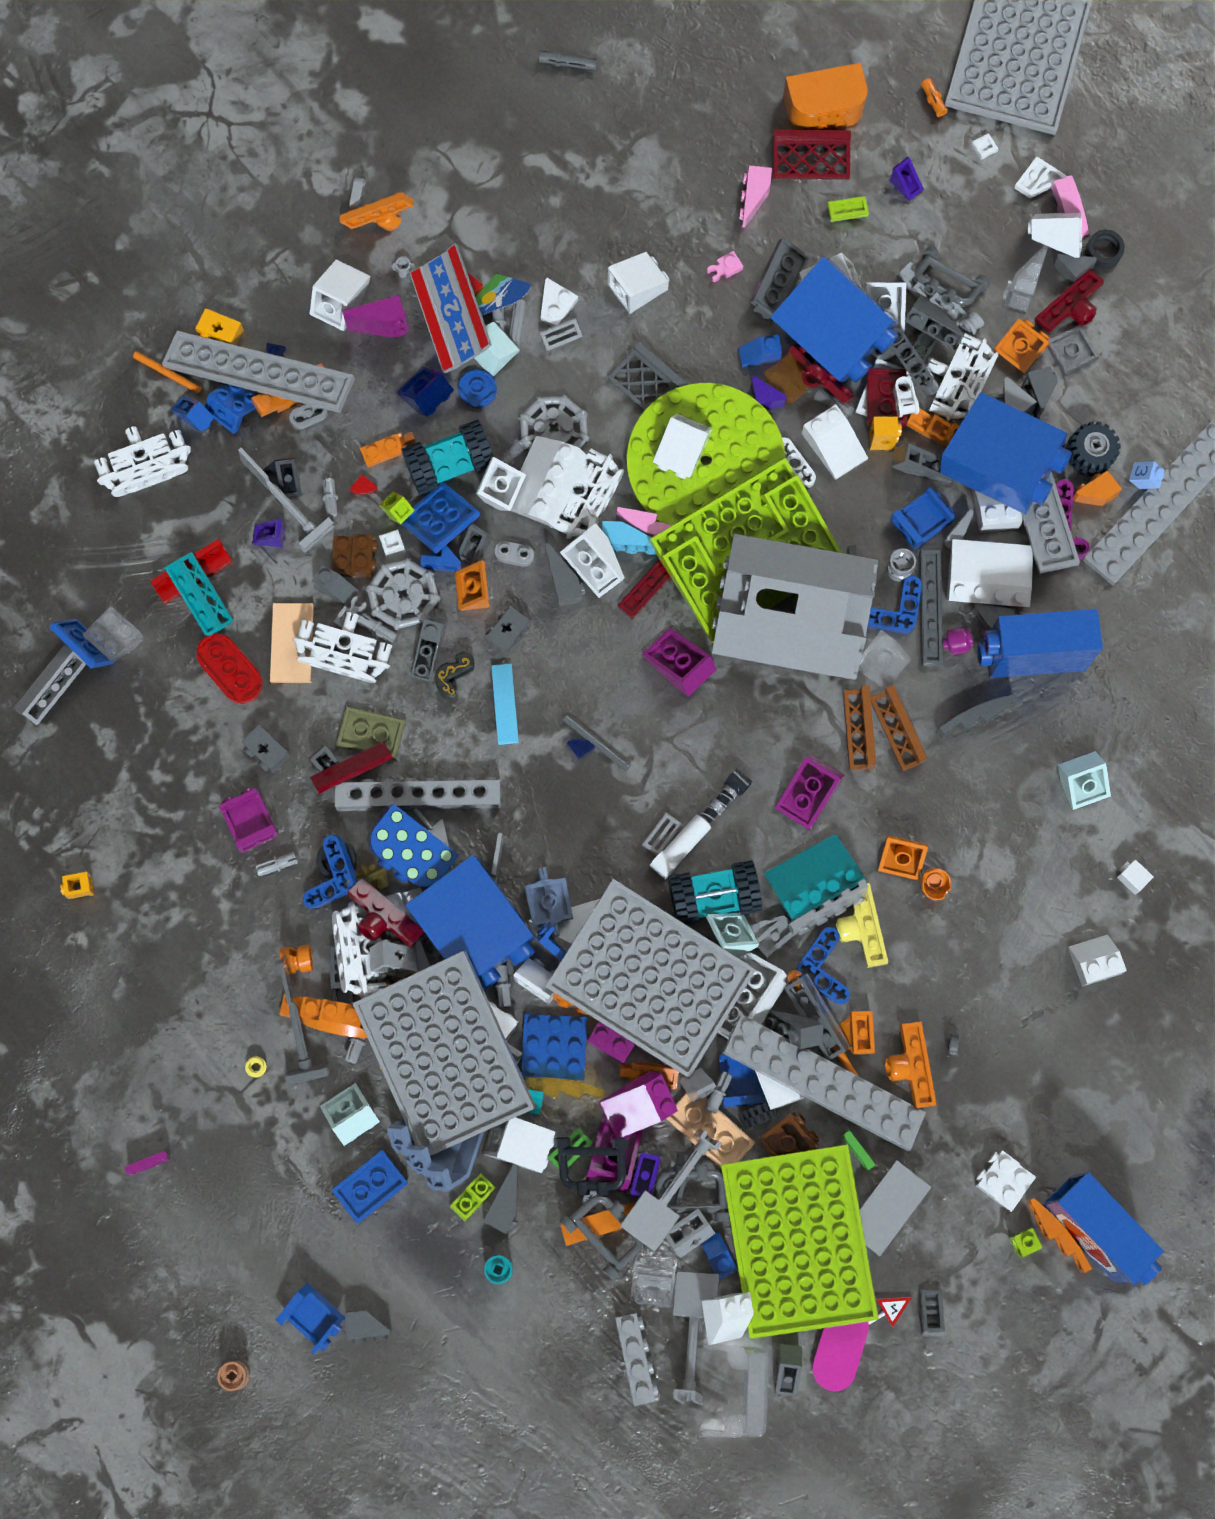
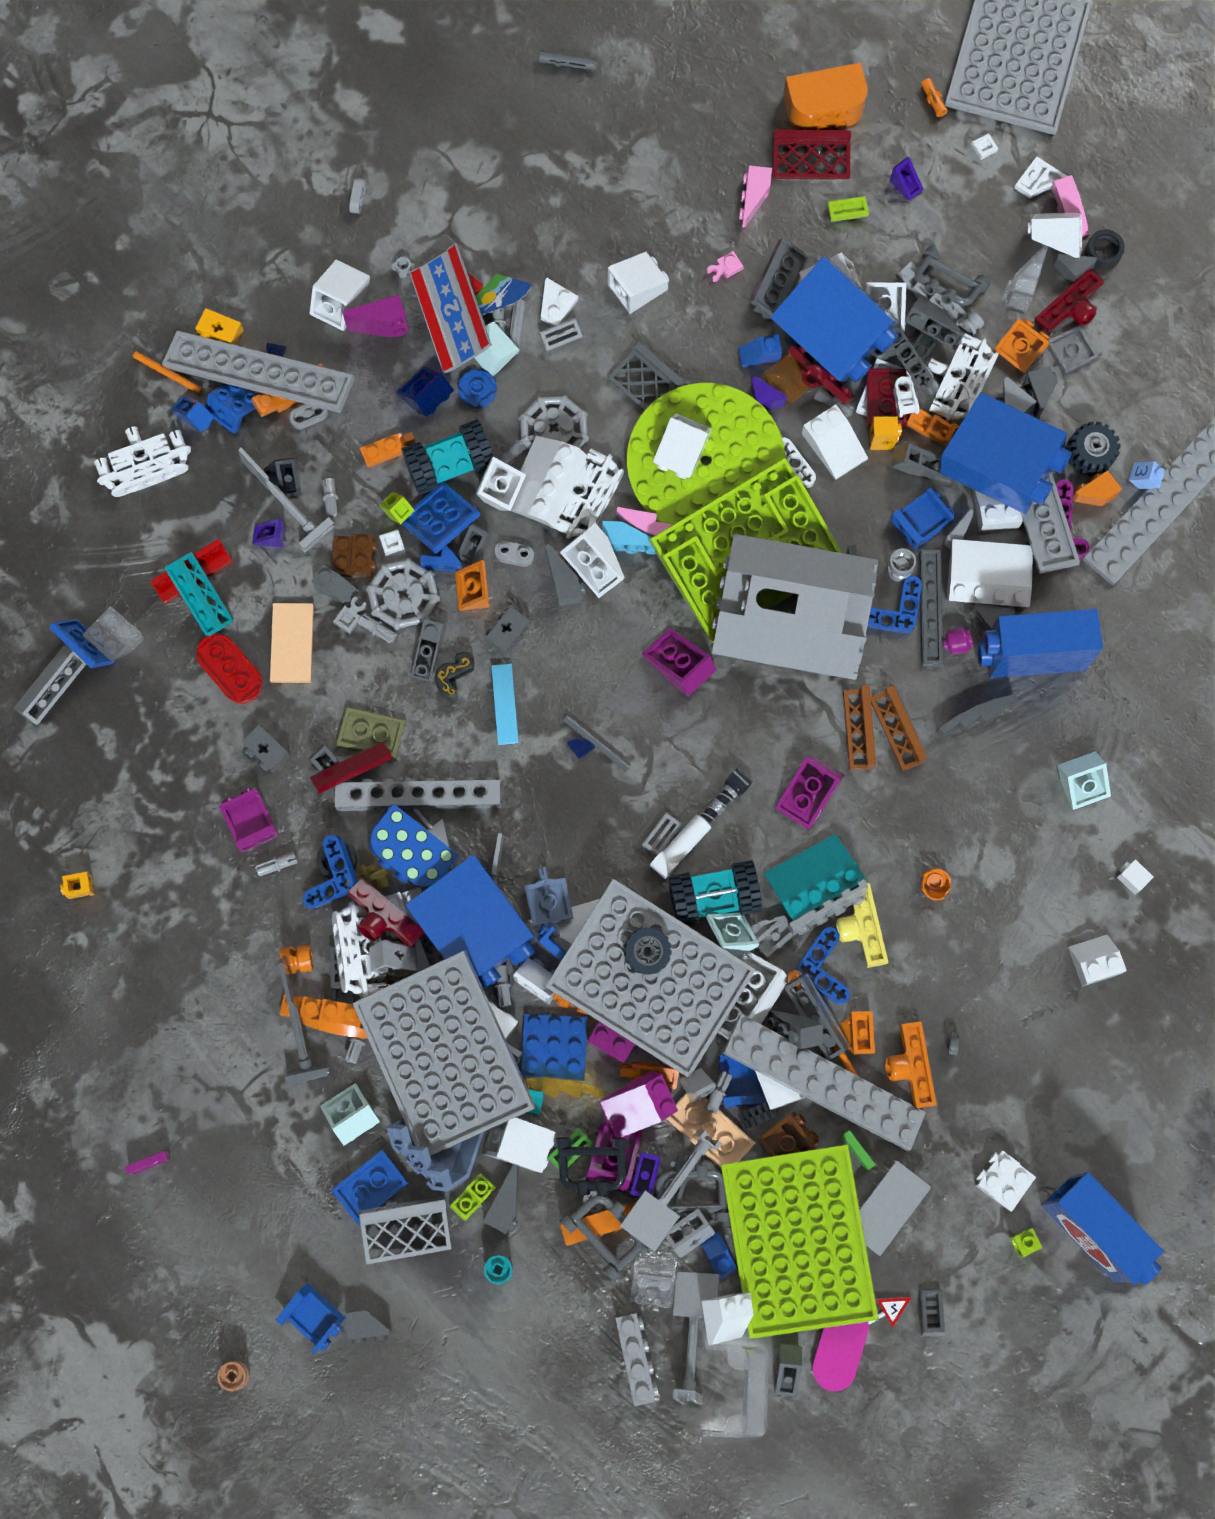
light yellow plate [245,1056,267,1078] -> none
white piece [292,612,392,683] -> none
orange plate [340,192,414,231] -> none
red tile [349,475,378,495] -> none
dark red tile [617,559,671,620] -> none
clear slope [858,630,911,690] -> none
orange slope [878,835,928,880] -> none
orange slope [1027,1198,1092,1273] -> none
none -> light grey fence [358,1196,451,1264]
none -> black wheel [623,927,672,975]

